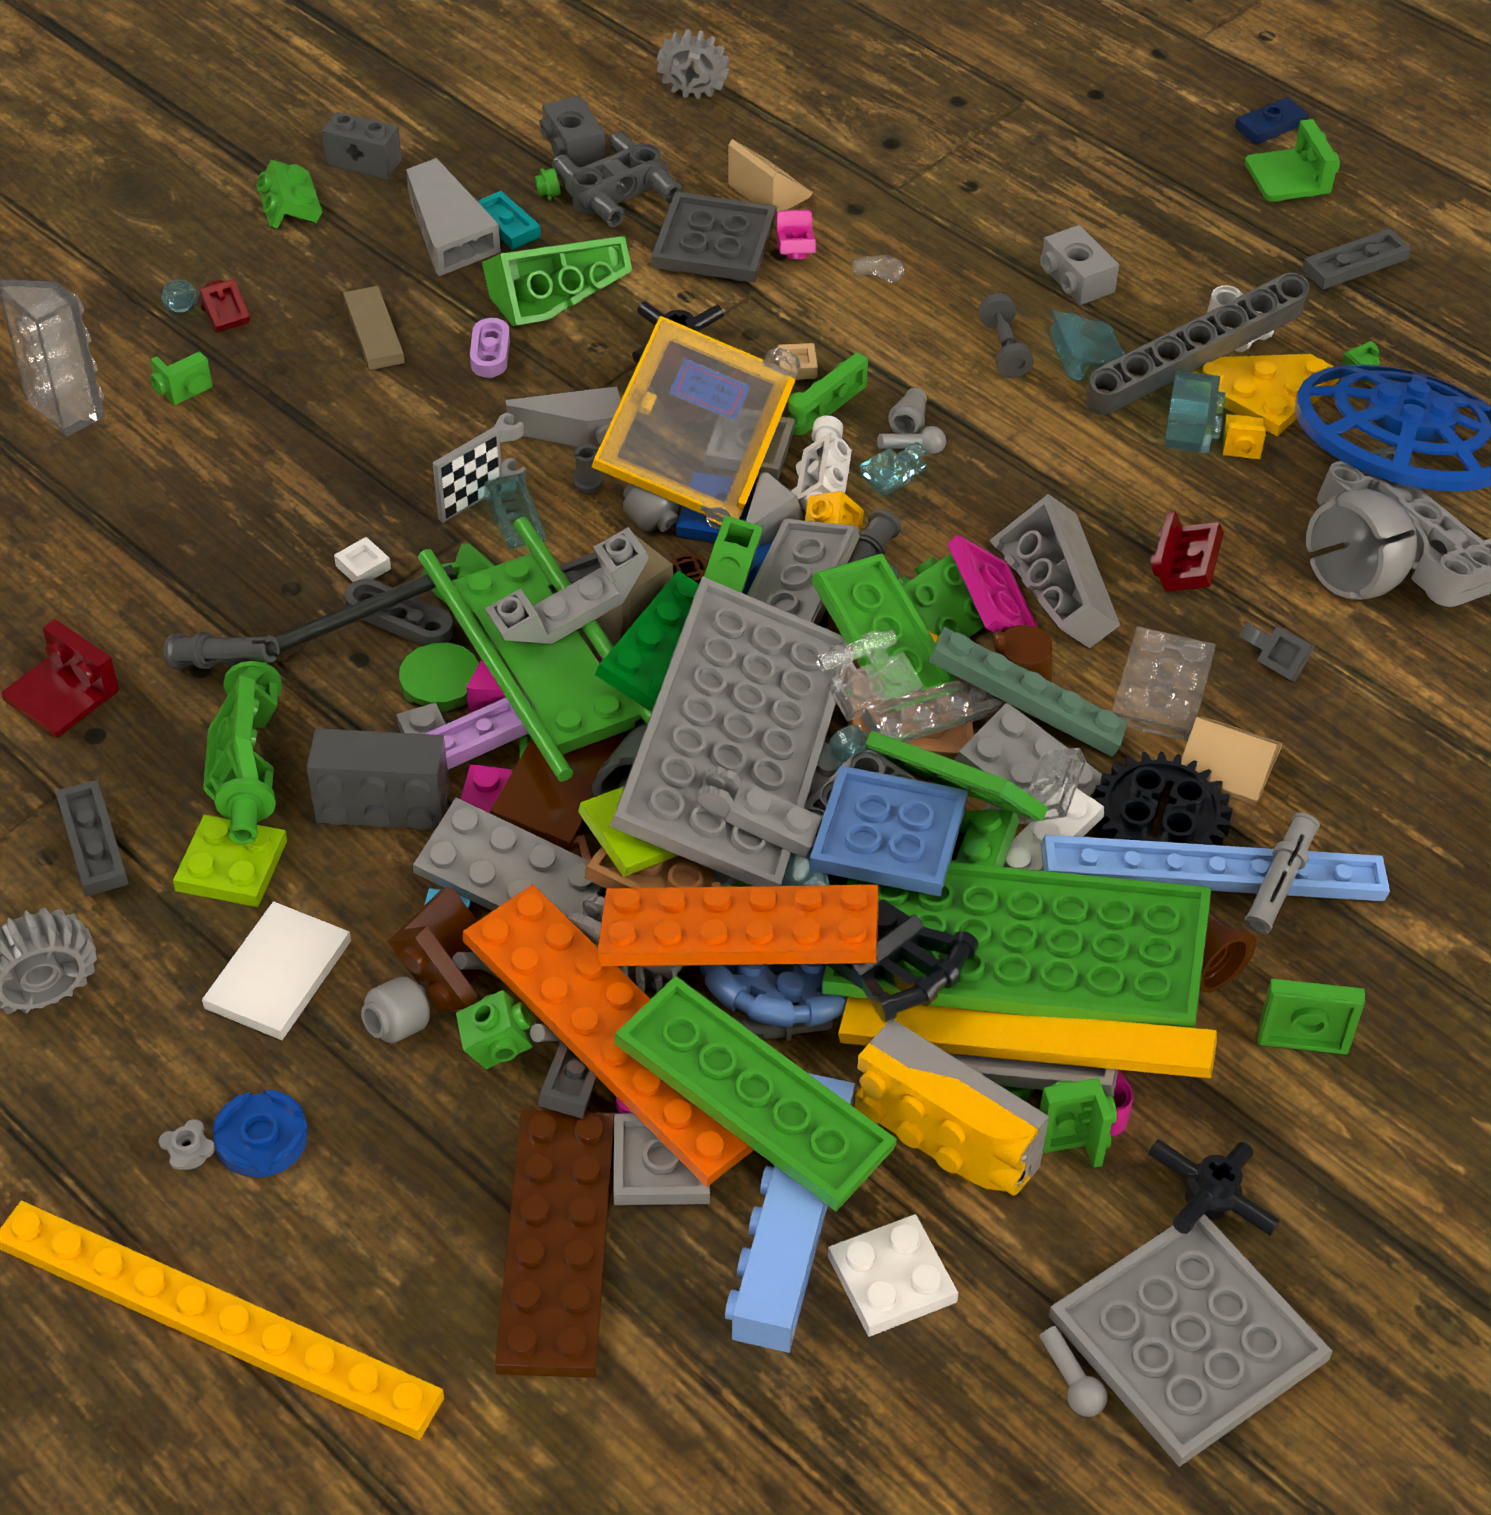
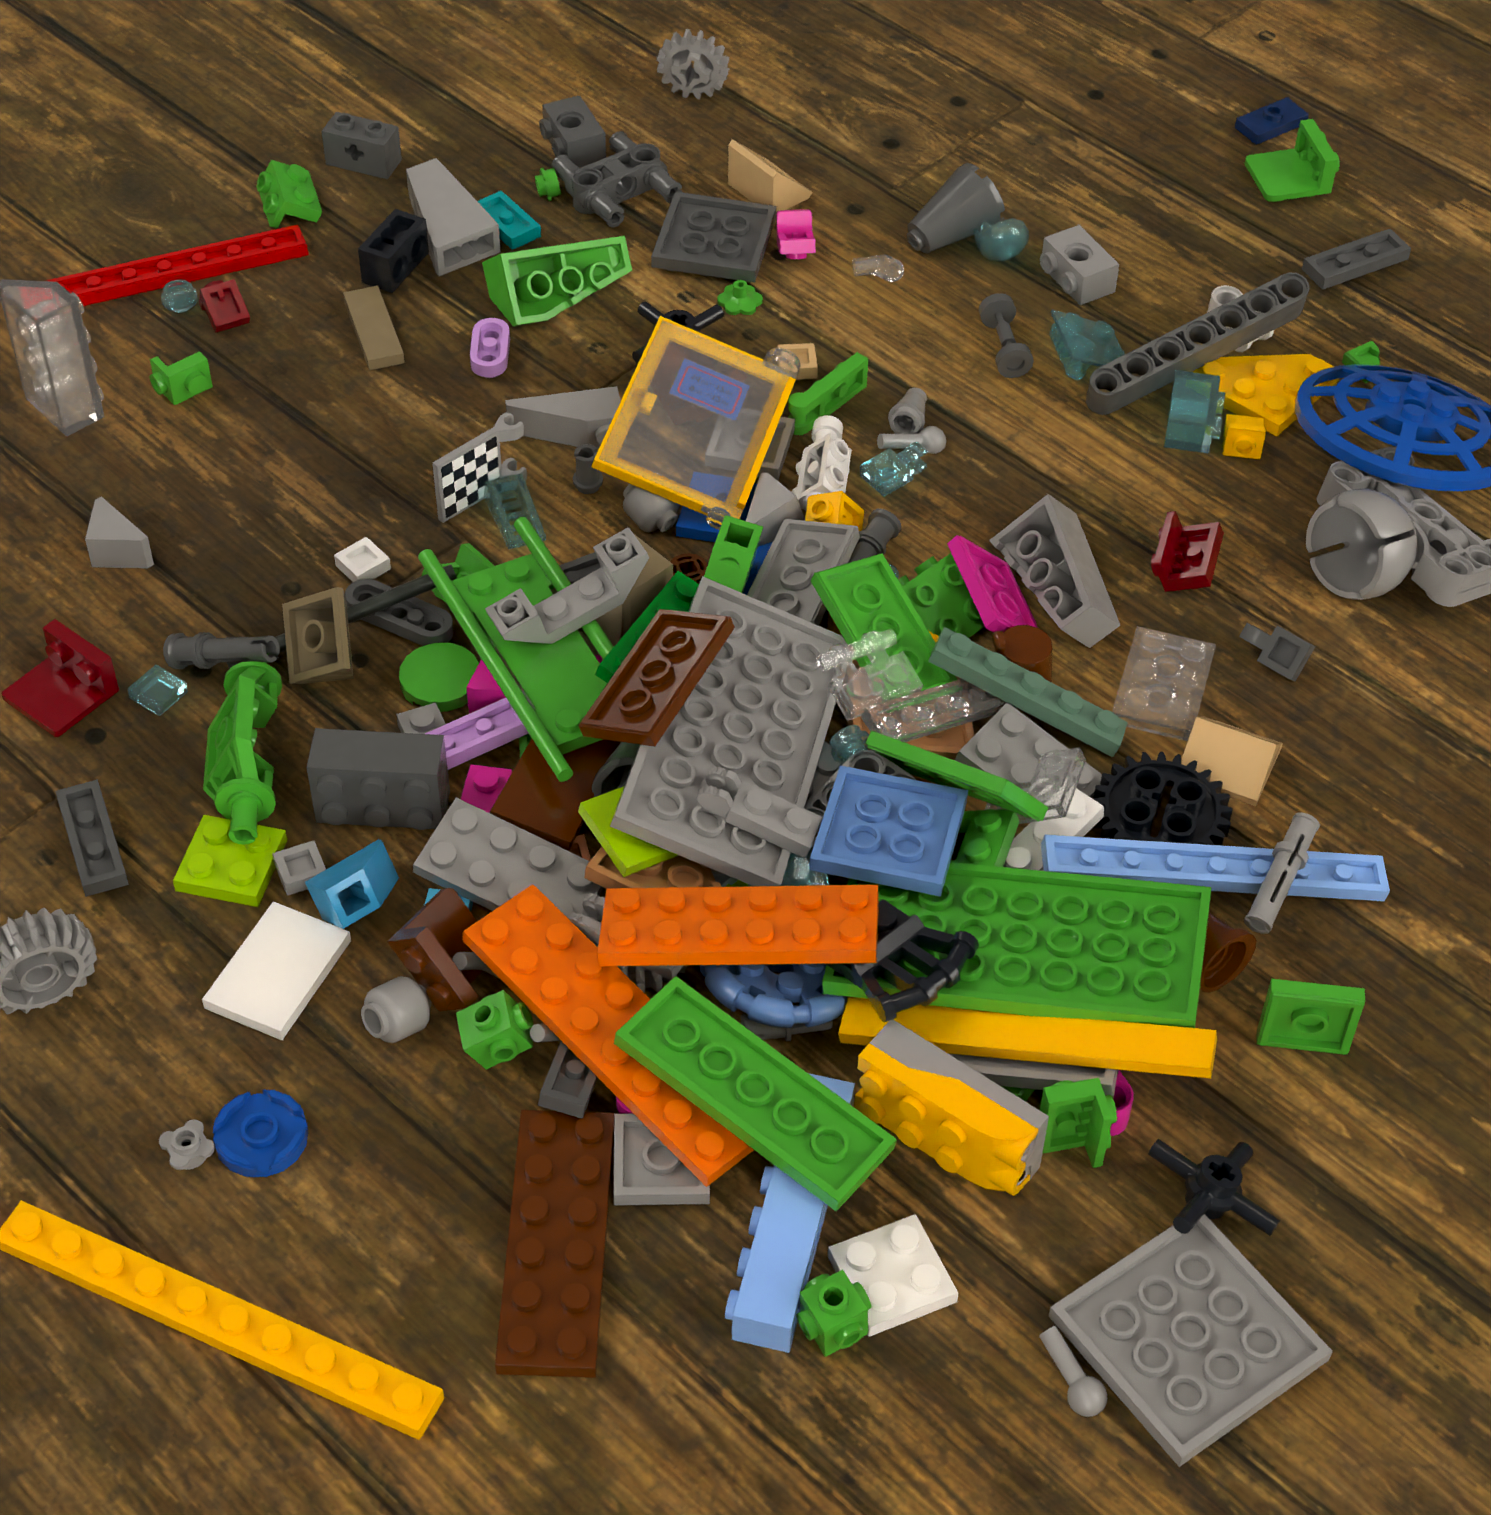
none -> red tile [19,225,309,318]
none -> light grey slope [85,496,154,568]
none -> clear light blue tile [127,664,188,716]
none -> light grey plate [272,840,326,896]
none -> dark tan slope [282,587,354,684]
none -> dark azure slope [305,839,399,929]
none -> black brick [358,209,429,293]
none -> reddish brown tile [578,609,735,747]
none -> bright green plant [717,280,763,315]
none -> bright green brick [796,1269,871,1357]
none -> dark grey cone [907,163,1005,253]
none -> clear light blue hair [973,218,1029,261]

